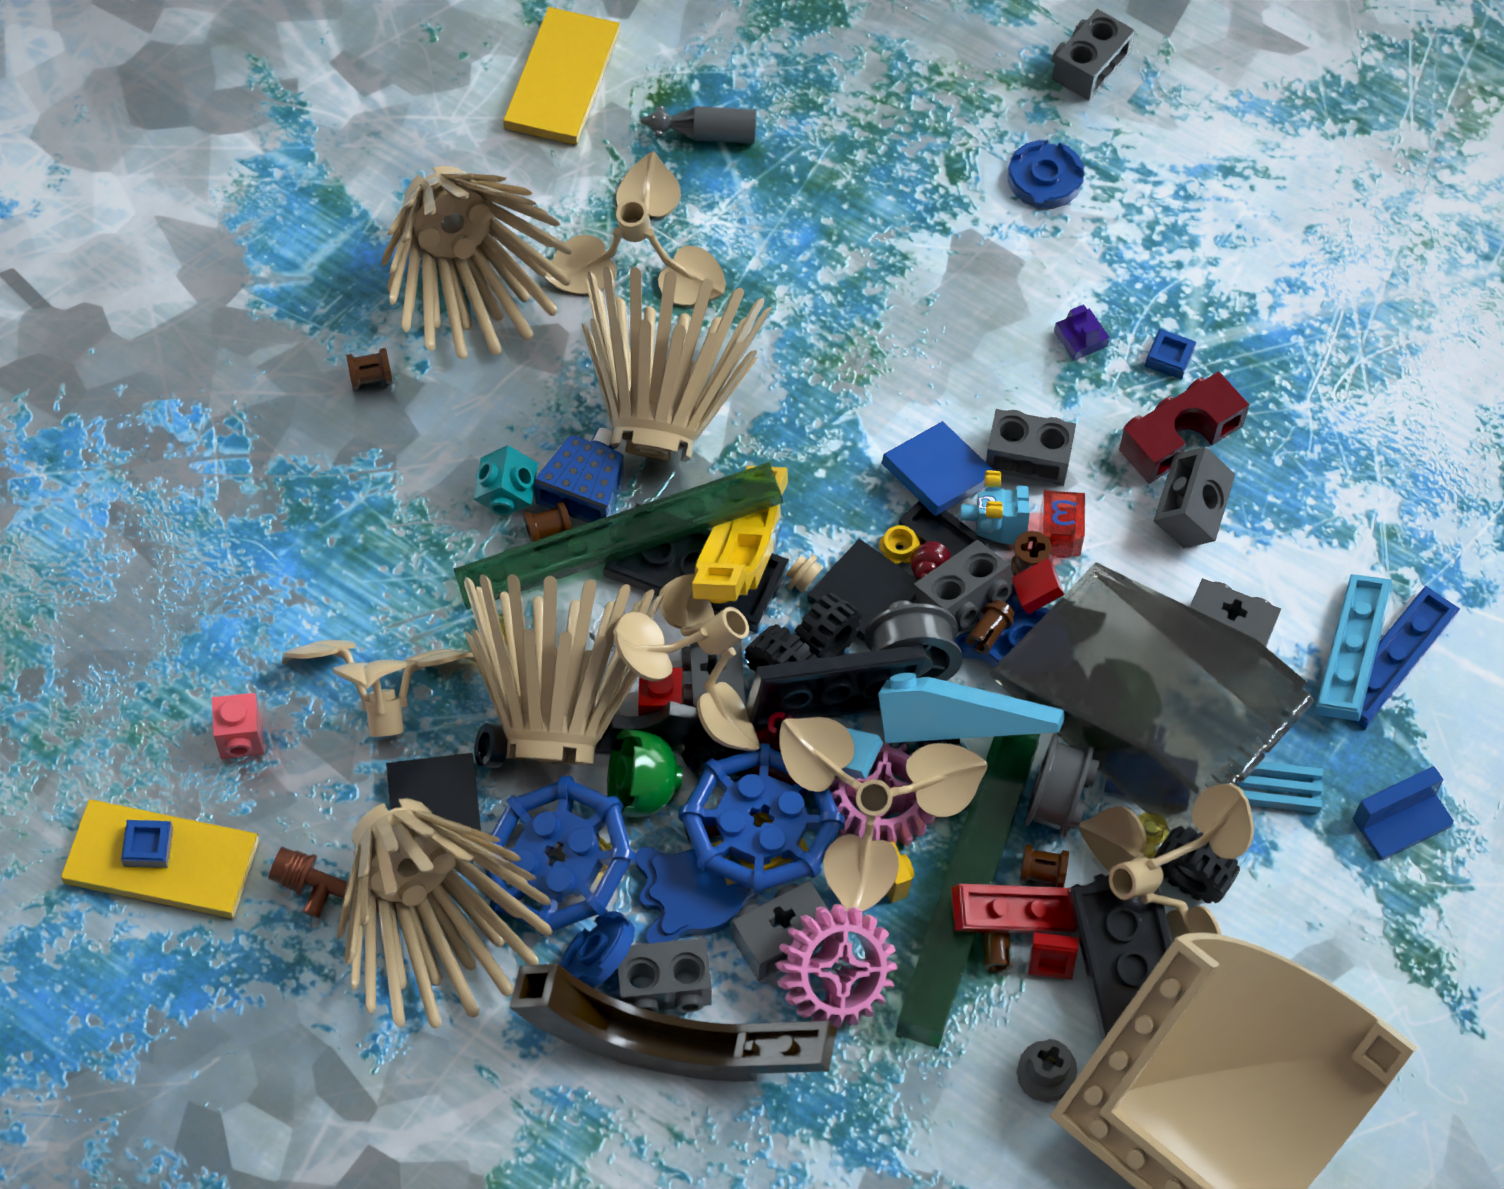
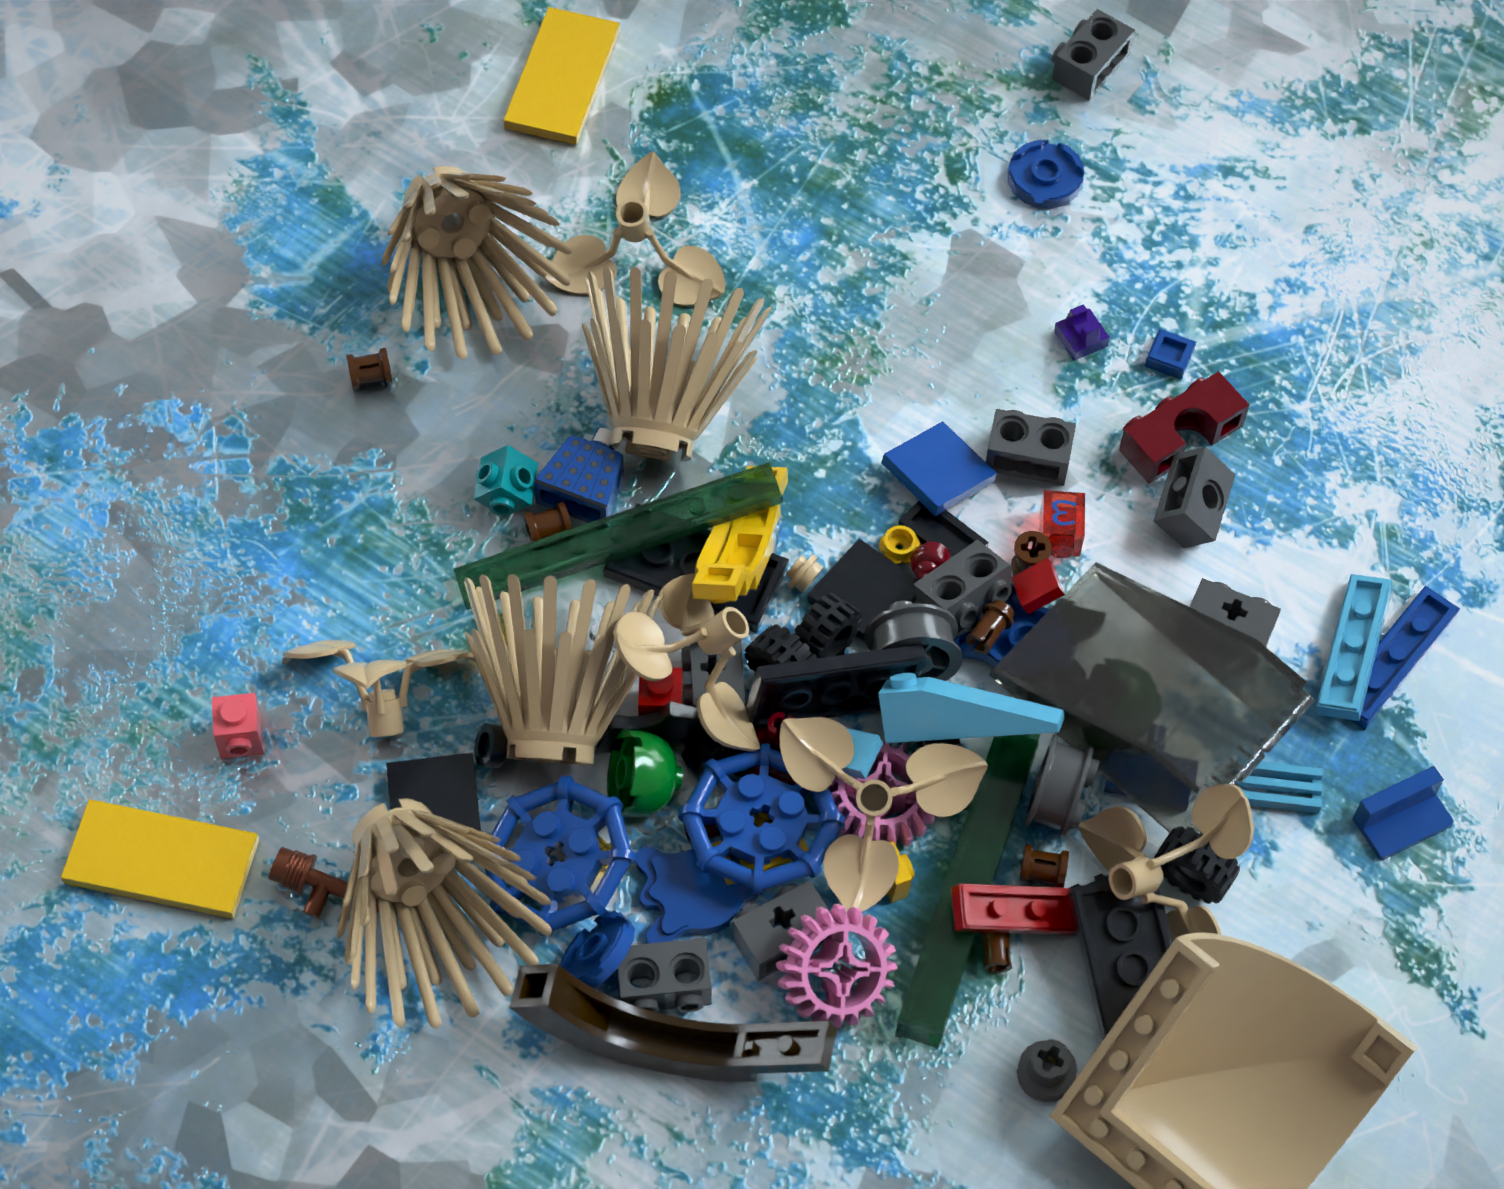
blue tile [121,820,173,868] -> none
dark grey wheel [641,106,756,144] -> none
medium azure piece [960,470,1030,544] -> none
red tile [1028,932,1079,980] -> none
clear yellow pin [1138,812,1169,859] -> none

